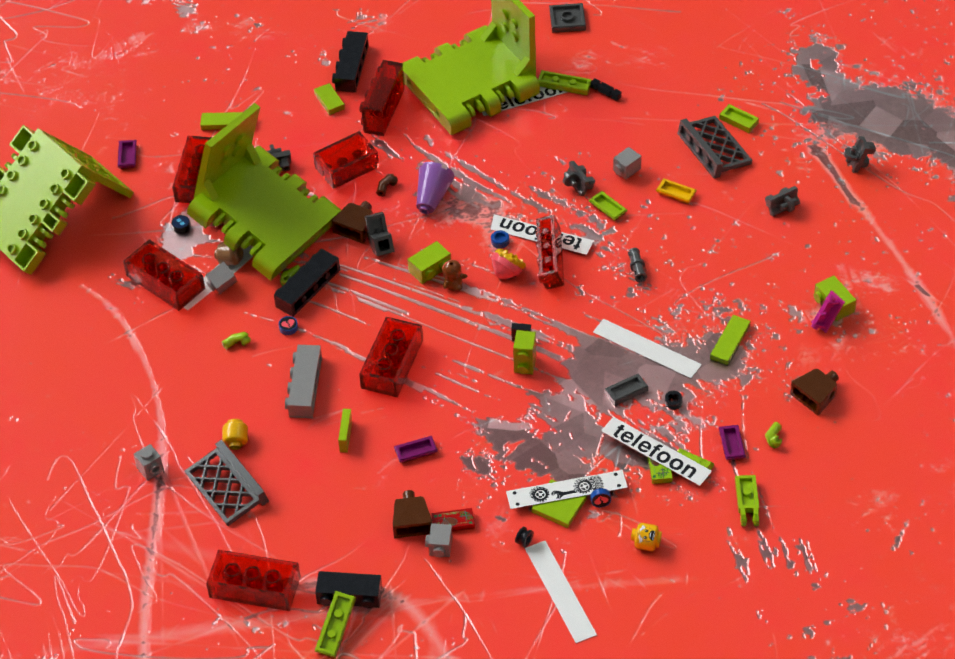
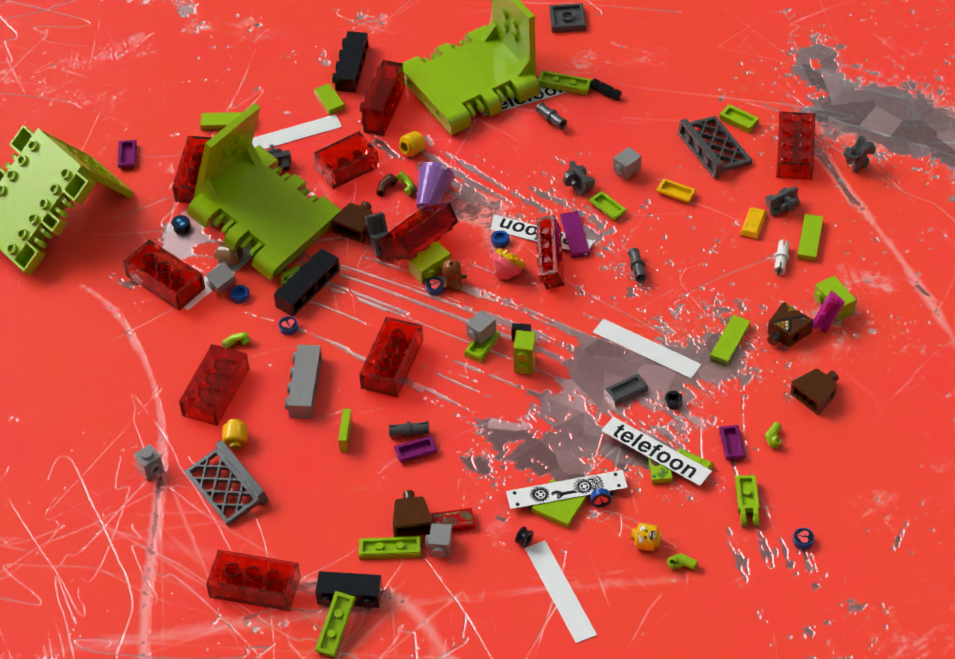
none -> clear red brick [179,344,249,426]
none -> blue tile [230,285,250,304]
none -> white sticker [252,114,342,149]
none -> lime tile [359,536,421,560]
none -> clear red brick [377,203,459,261]
none -> dark grey pin [389,421,430,437]
none -> lime arm [395,171,416,196]
none -> yellow head [399,131,425,157]
none -> tile [425,277,444,295]
none -> lime tile [464,331,500,363]
none -> light grey brick [466,310,496,345]
none -> dark grey pin [535,103,567,129]
none -> magenta tile [560,211,590,258]
none -> lime arm [667,553,699,570]
none -> yellow tile [740,207,767,239]
none -> reddish brown torso [767,302,813,347]
none -> white pin [773,240,790,275]
none -> clear red brick [776,111,816,180]
none -> tile [793,528,814,549]
none -> lime tile [797,214,823,261]

